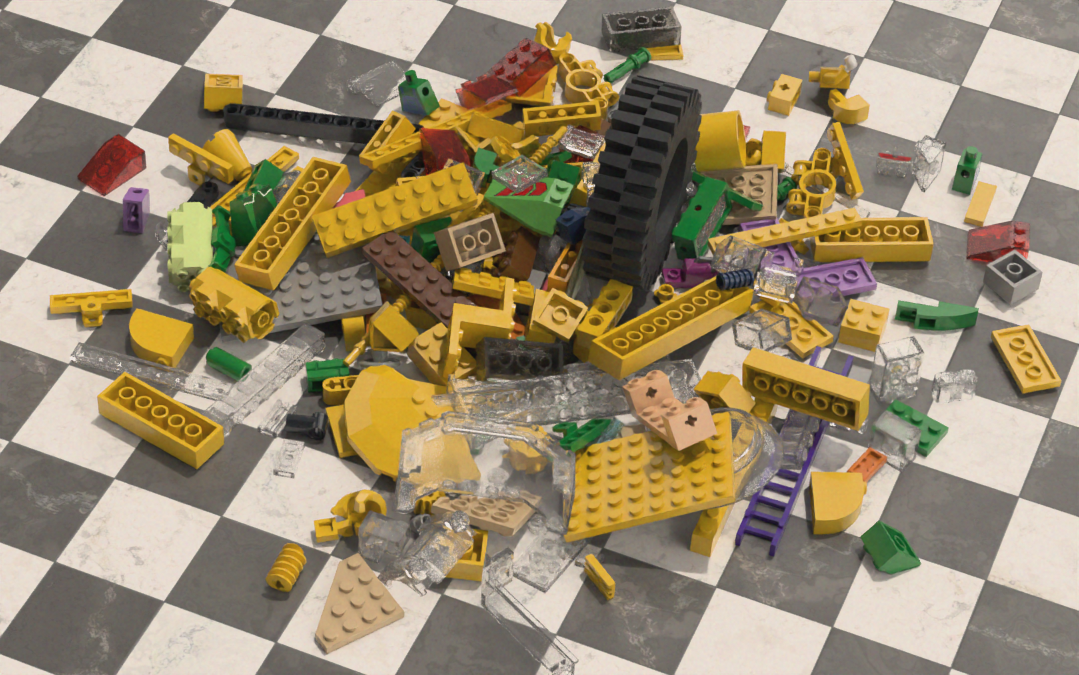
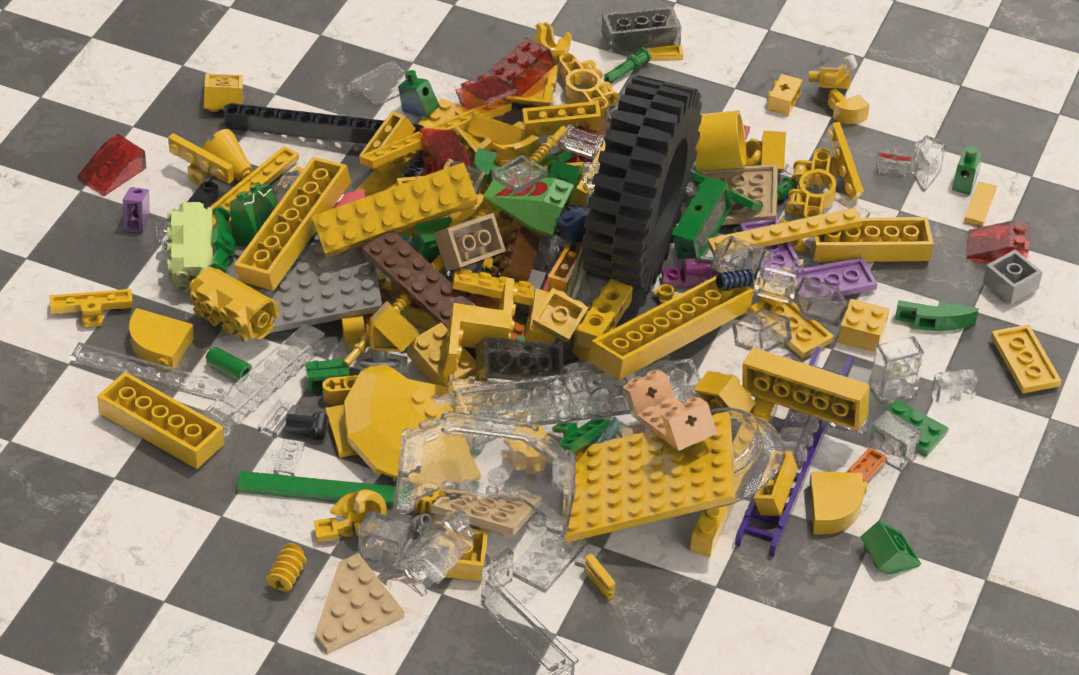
green brick [243,159,284,197] -> none
yellow tile [490,135,523,168] -> none
none -> green tile [237,471,411,509]
none -> yellow brick [754,451,798,516]

